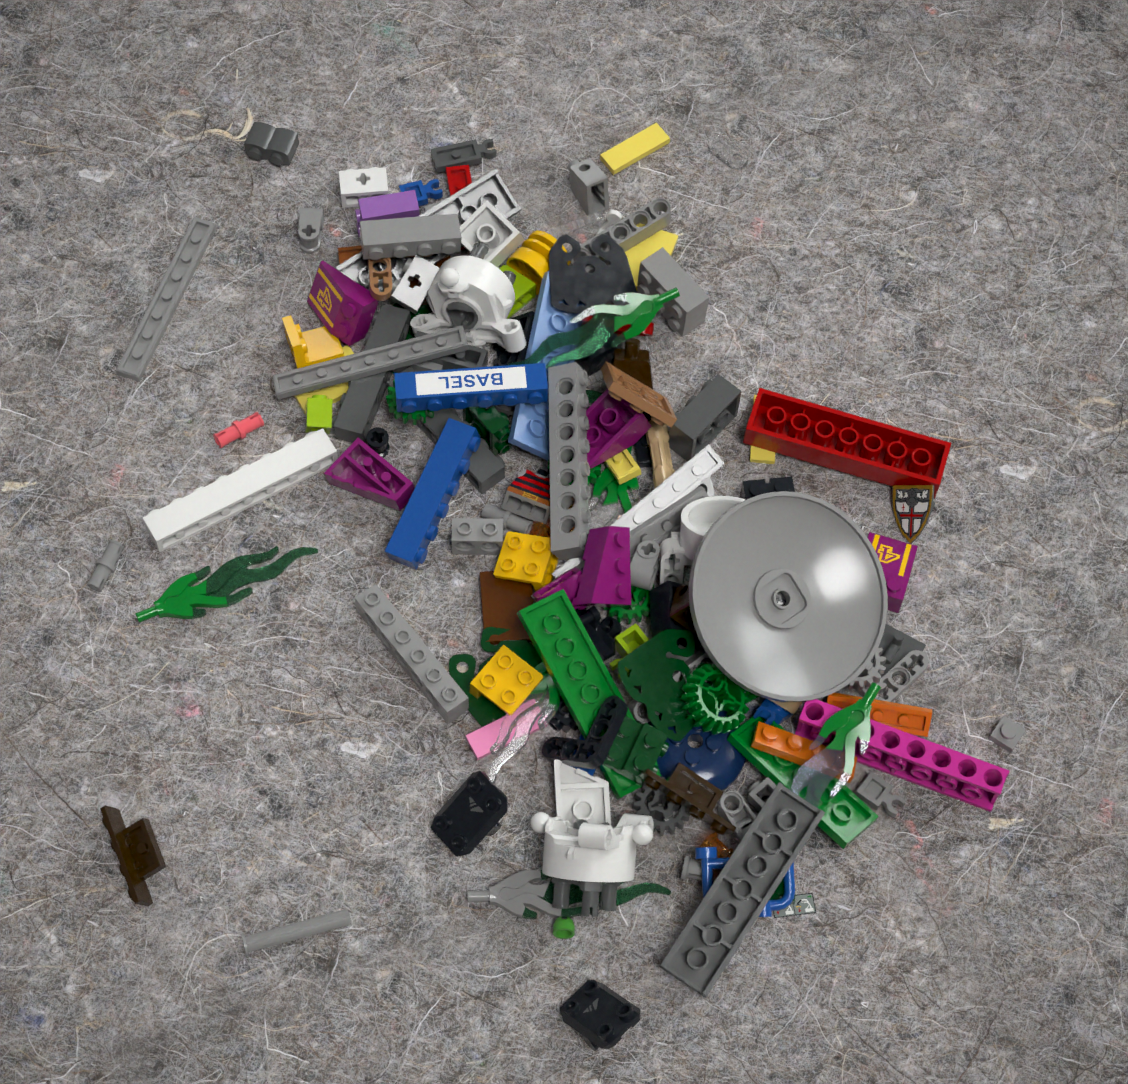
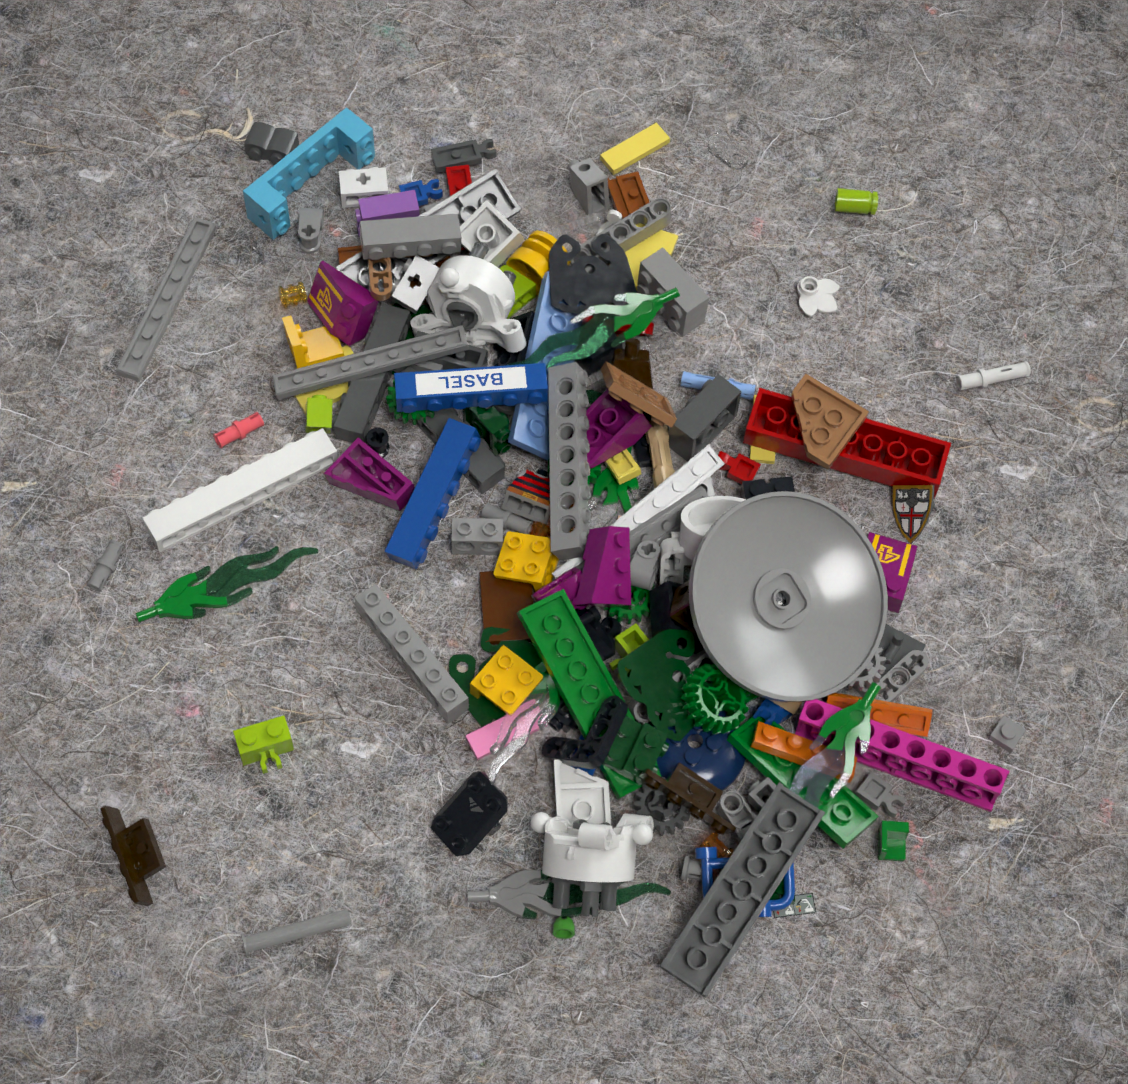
black shield [560,980,641,1051] -> none
none -> lime brick [233,715,294,774]
none -> medium azure plate [243,107,375,240]
none -> clear yellow bush [278,281,307,309]
none -> dark orange plate [608,171,649,220]
none -> light blue pin [681,371,756,400]
none -> red plate [718,451,761,484]
none -> medium nougat plate [791,374,869,470]
none -> white plate [797,276,840,317]
none -> lime piece [835,188,878,215]
none -> green panel [878,820,909,862]
none -> white pin [956,361,1031,391]

